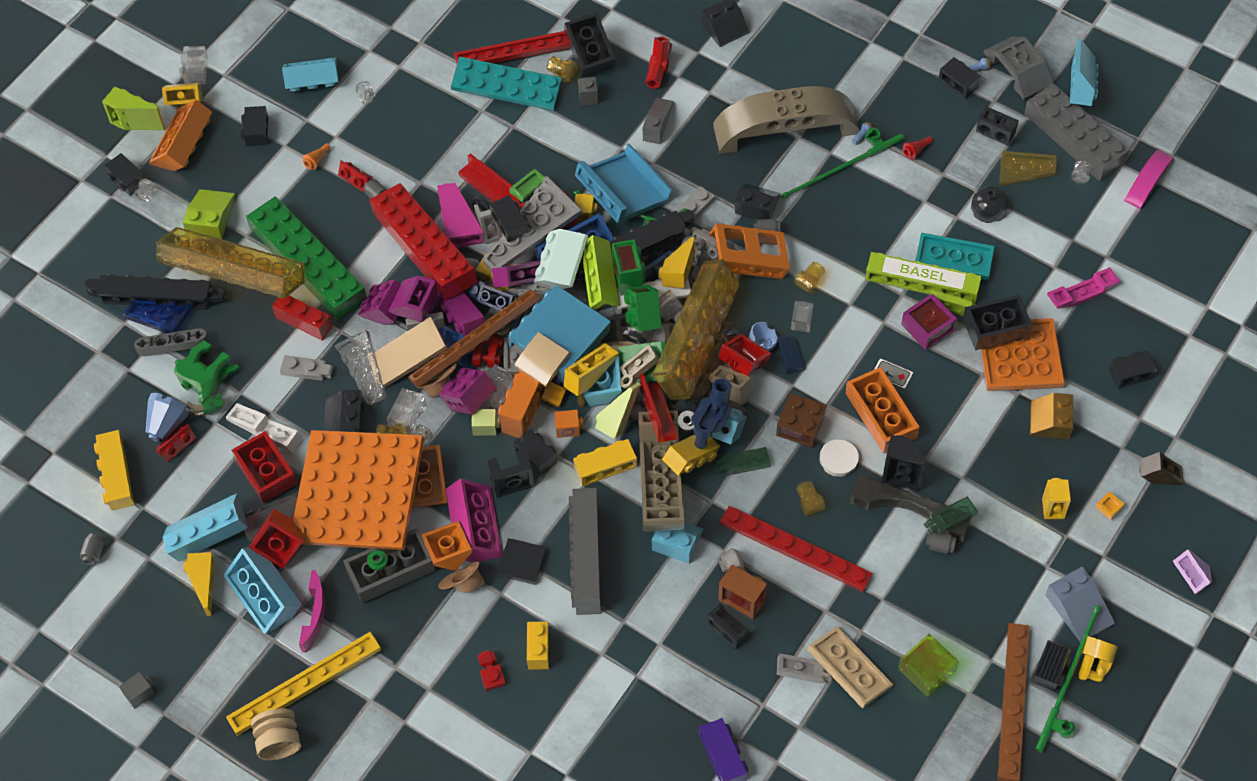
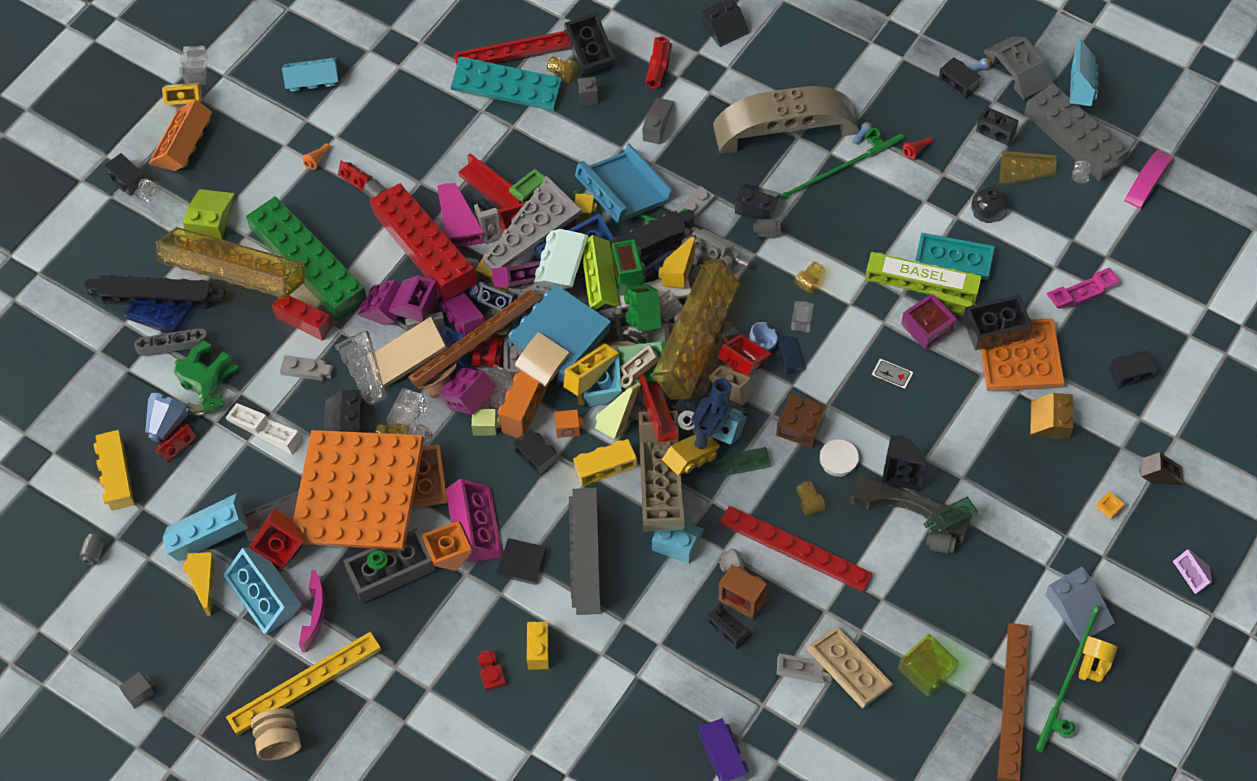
lime slope [102,87,166,130] -> none
red brick [231,431,297,504] -> none
black brick [241,106,269,146] -> none
clear wheel [356,81,375,104] -> none
medium nougat piece [438,561,484,593] -> none
black panel [487,449,534,498] -> none
black brick [490,195,529,241] -> none
light orange plate [540,382,566,407] -> none
orange window [709,223,790,279] -> none
orange brick [846,367,920,454] -> none
black brick [1031,640,1072,691] -> none
yellow brick [1042,478,1071,519] -> none

